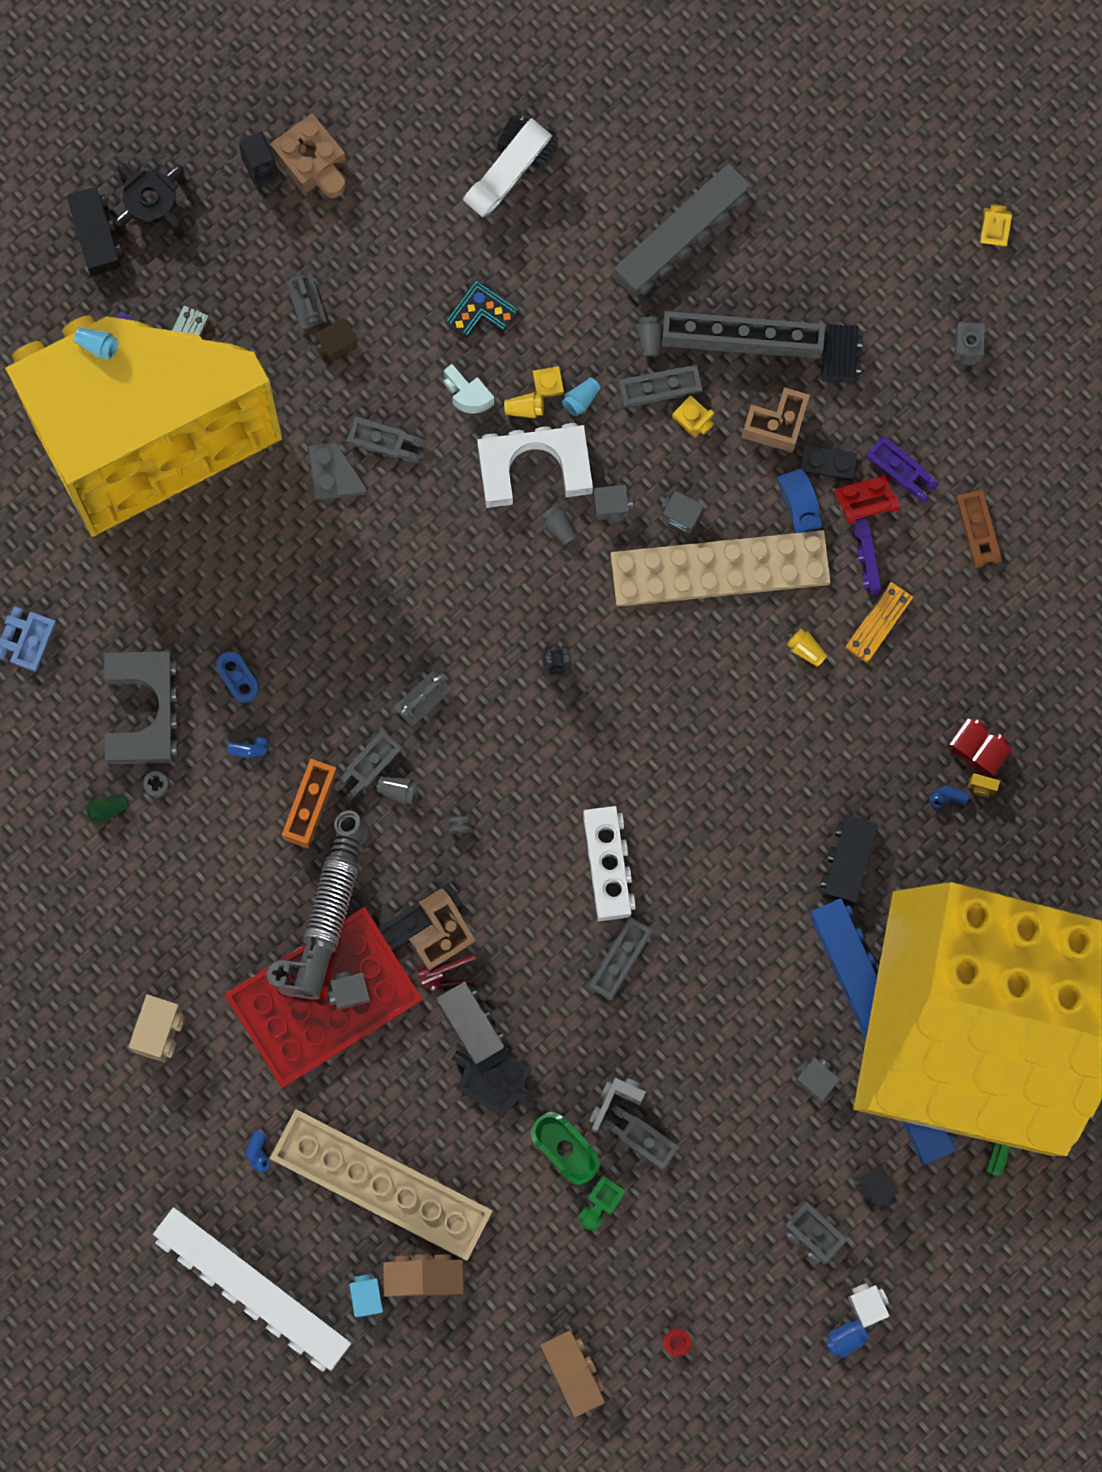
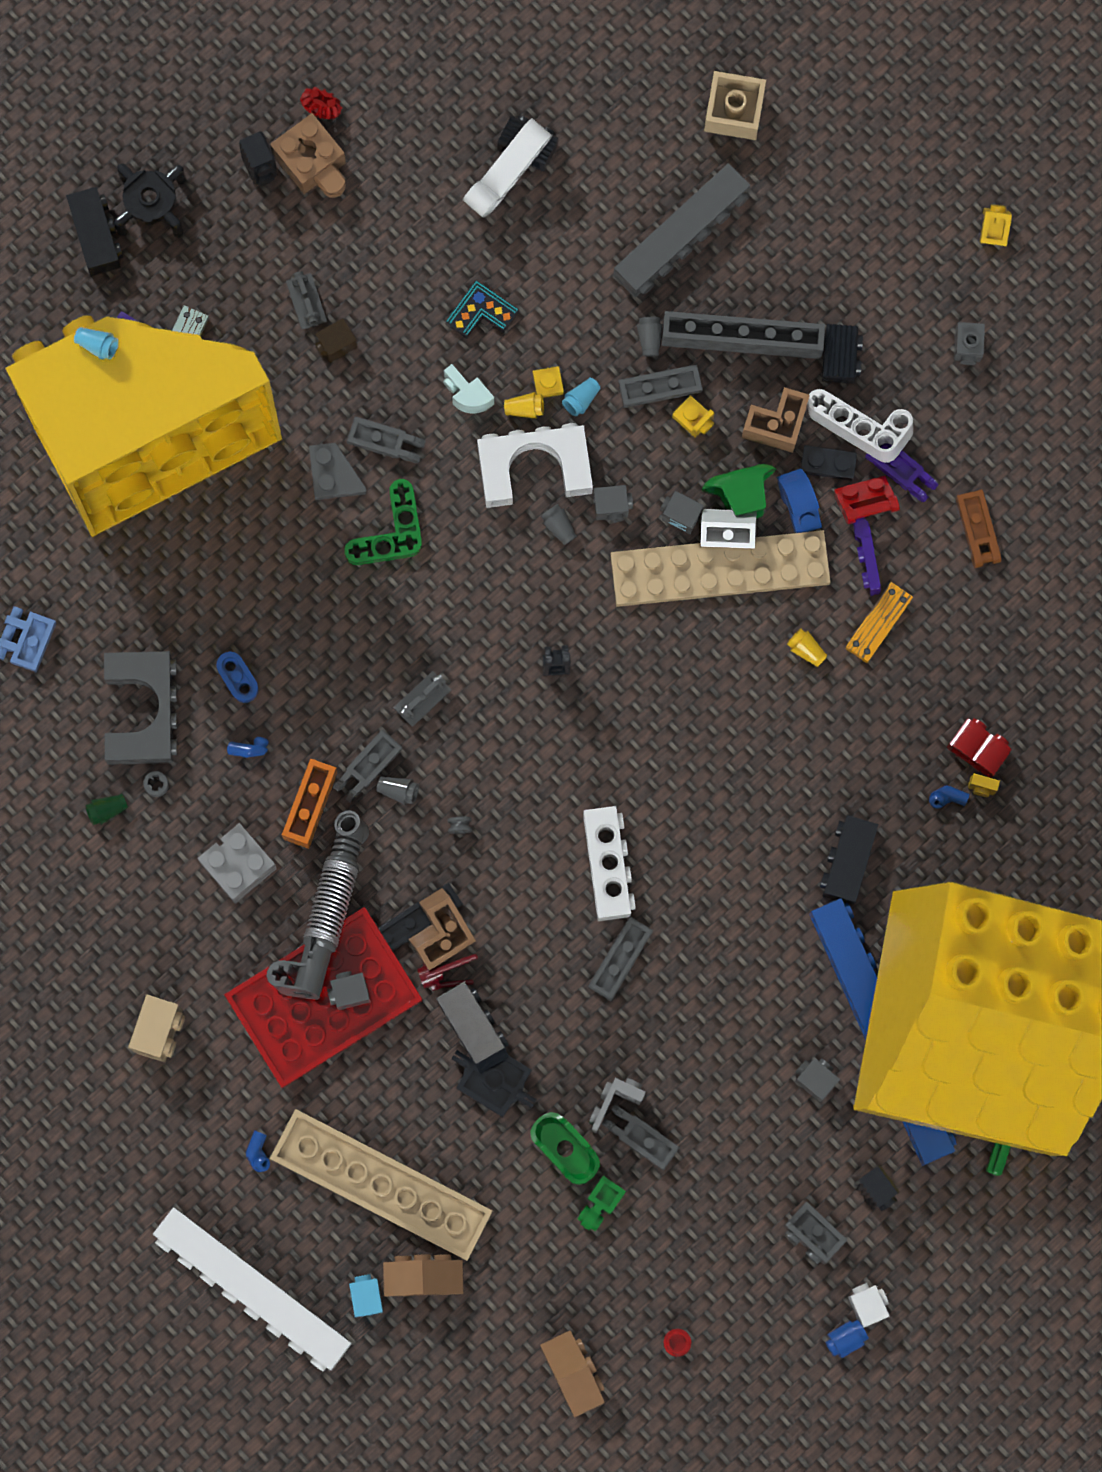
none -> light grey piece [197,823,277,904]
none -> red gear [300,87,342,119]
none -> green beam [344,479,422,565]
none -> white brick [701,509,757,548]
none -> green piece [702,464,776,518]
none -> tan brick [704,71,766,140]
none -> white beam [807,389,913,462]

